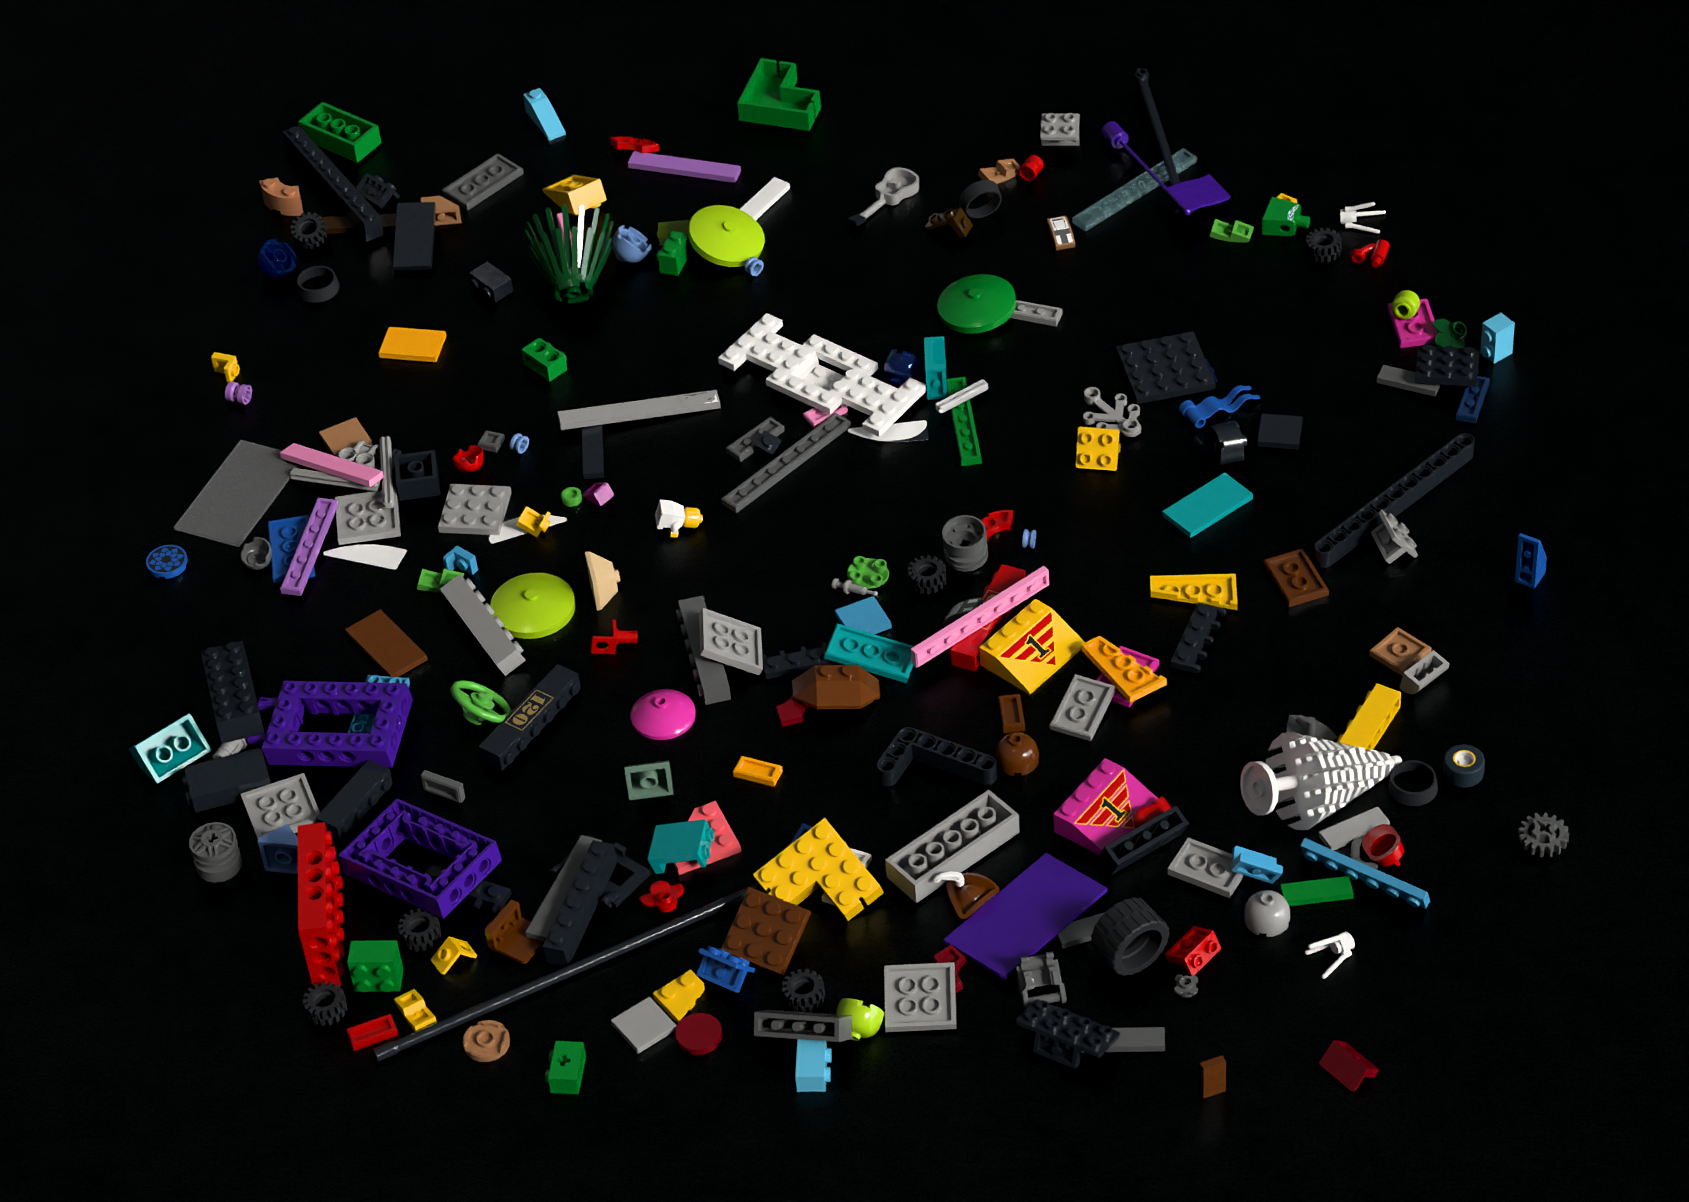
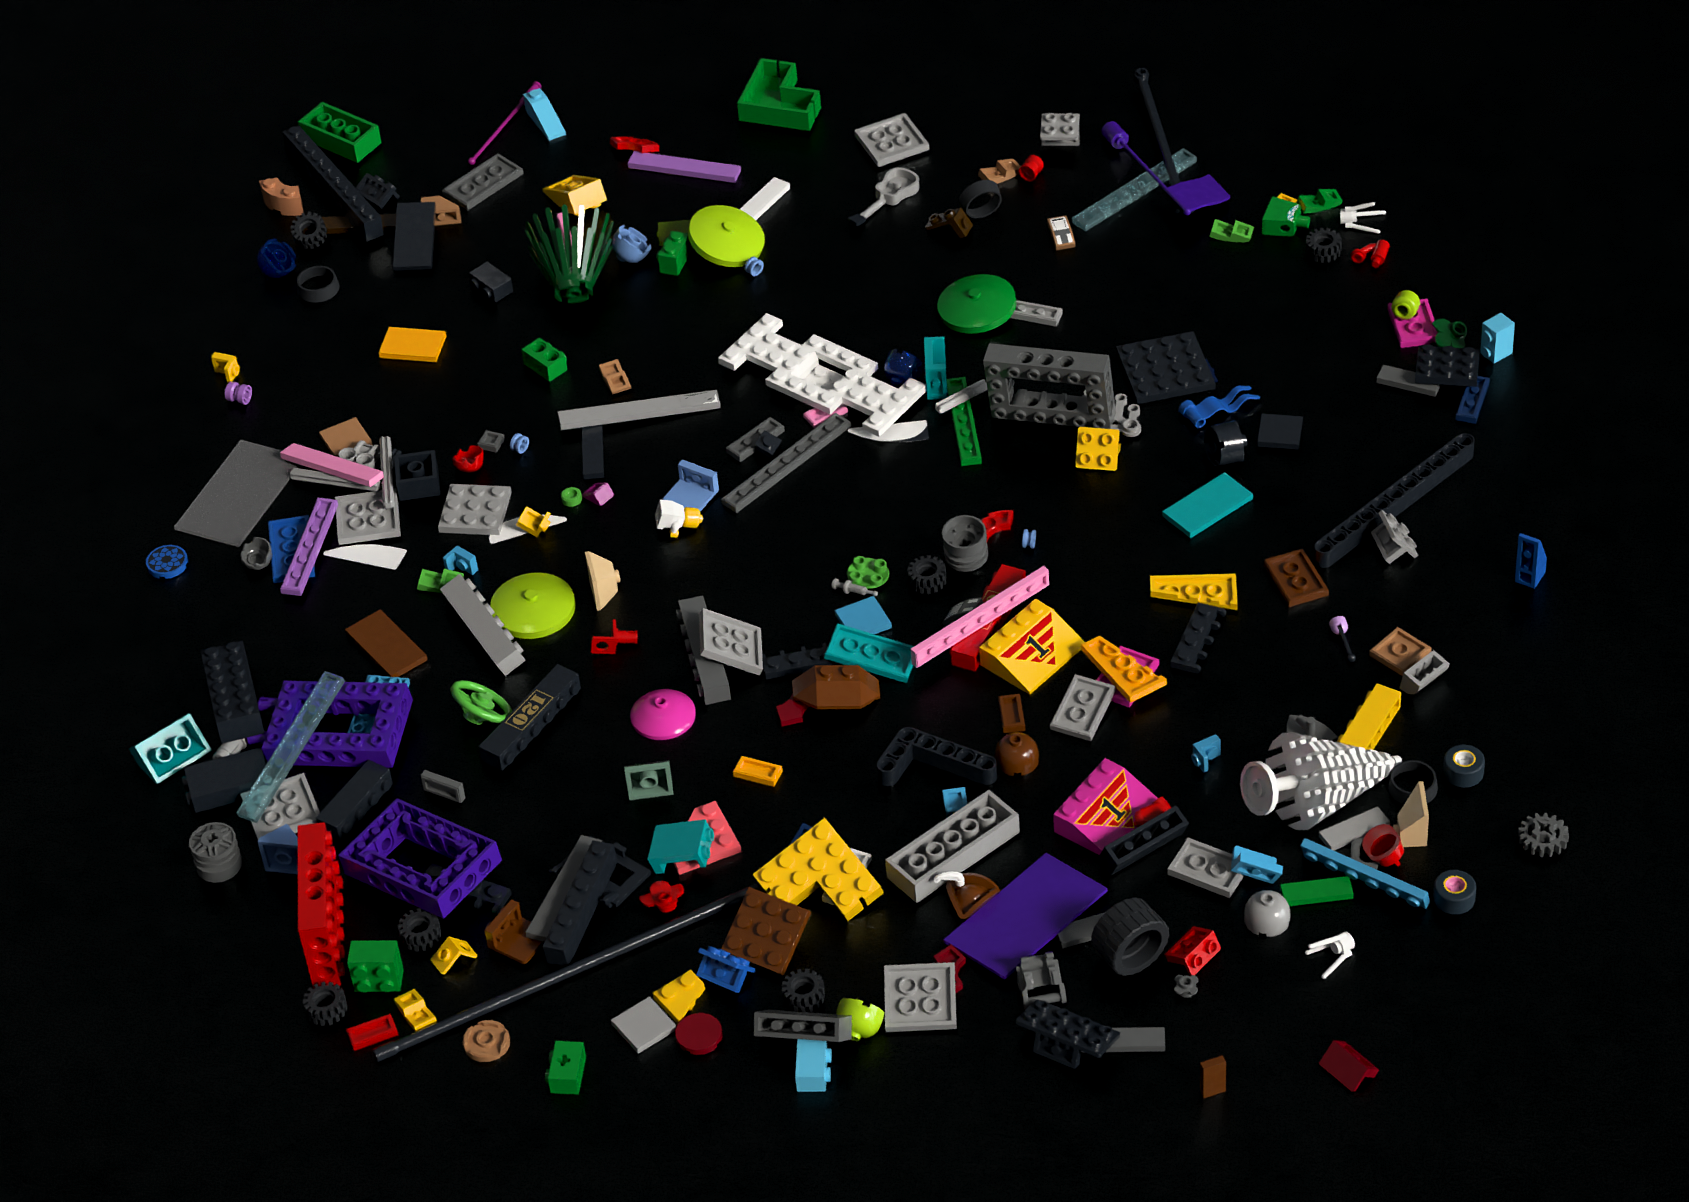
none -> clear light blue tile [236,671,345,823]
none -> magenta piece [468,81,541,165]
none -> medium nougat slope [599,359,631,394]
none -> medium blue bracket [663,460,719,512]
none -> light grey plate [854,113,929,167]
none -> dark azure bracket [942,787,967,818]
none -> dark grey brick [983,343,1116,429]
none -> dark azure bracket [1191,734,1221,772]
none -> green slope [1297,189,1343,213]
none -> hinge [1329,616,1356,662]
none -> tan slope [1393,781,1429,847]
none -> black wheel [1433,870,1476,914]

